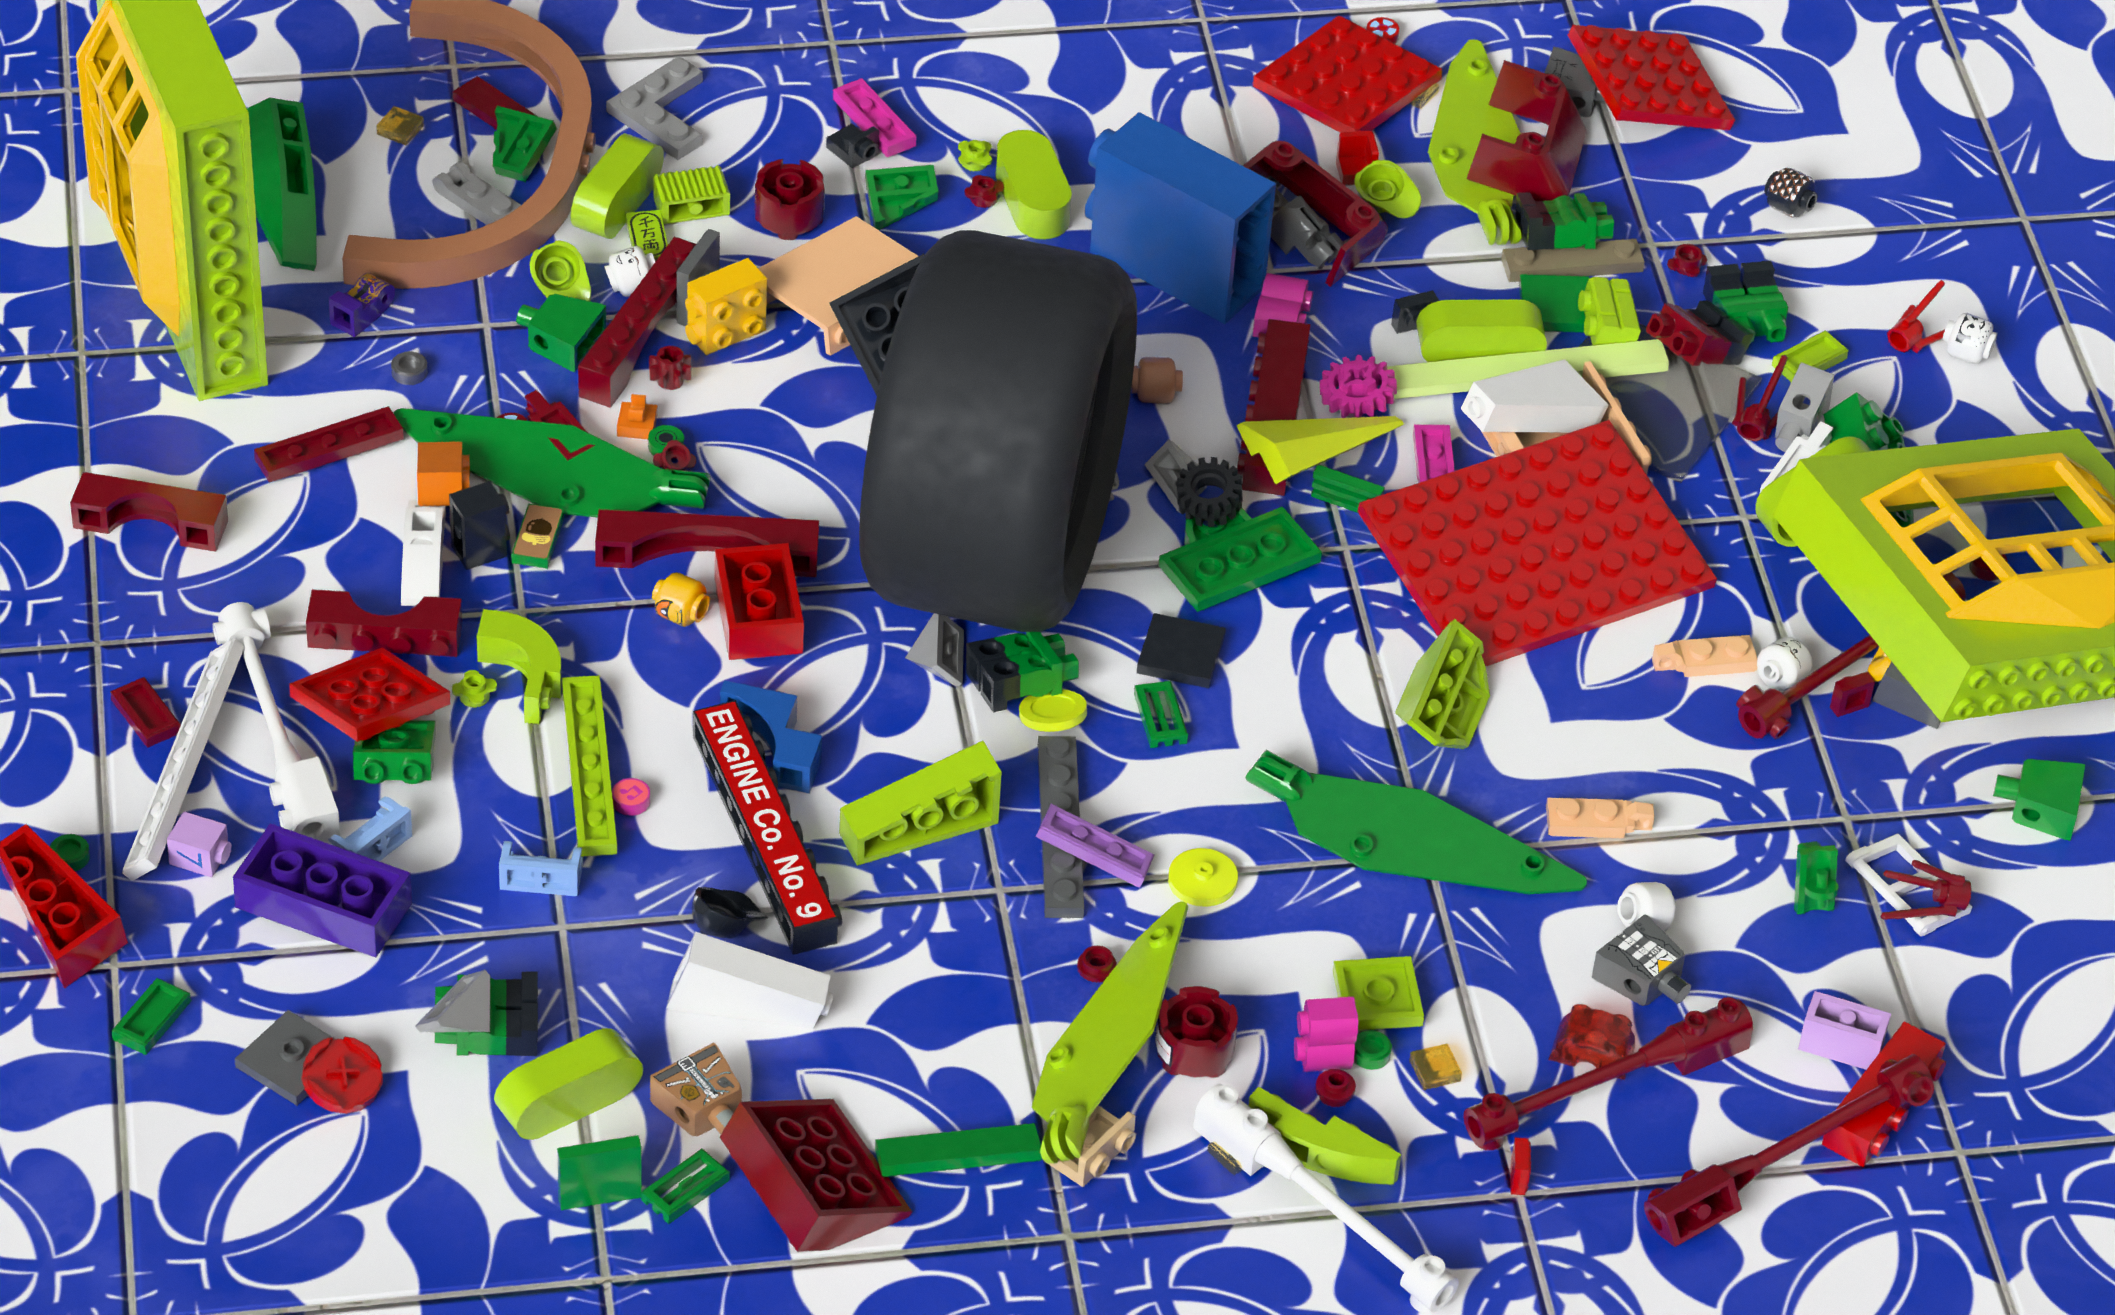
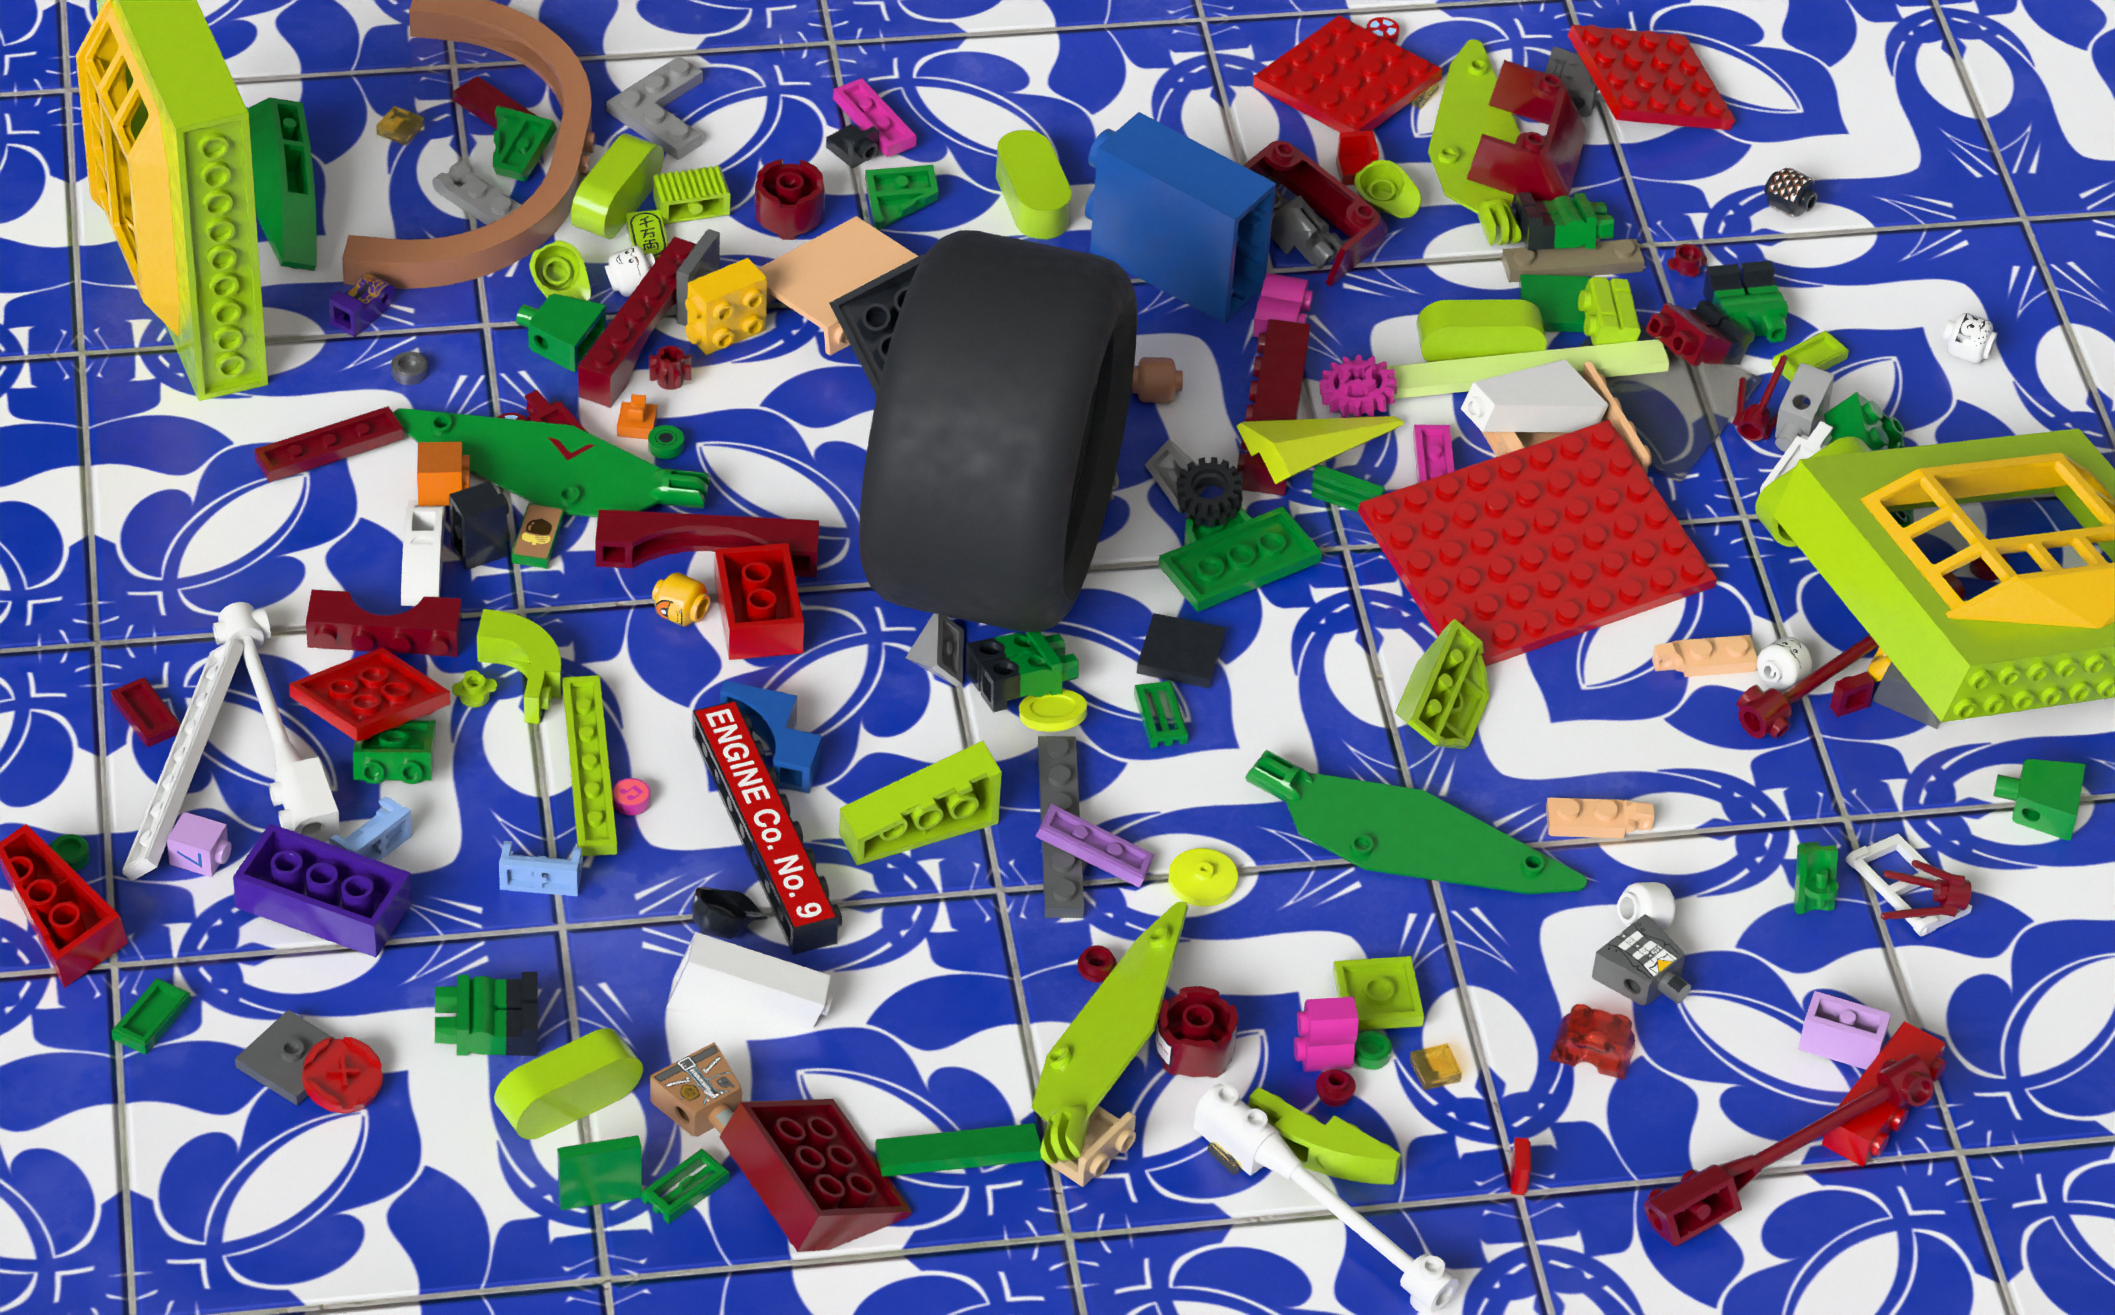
dark red arch [70,472,228,552] -> none
light grey slope [415,970,490,1032] -> none
dark red plate [653,440,696,471] -> none
lime plate [958,140,992,171] -> none
dark red plate [965,175,1004,208] -> none
black bracket [1391,290,1439,334] -> none
dark red bar [1464,997,1753,1150] -> none
red plant [1887,280,1945,353] -> none

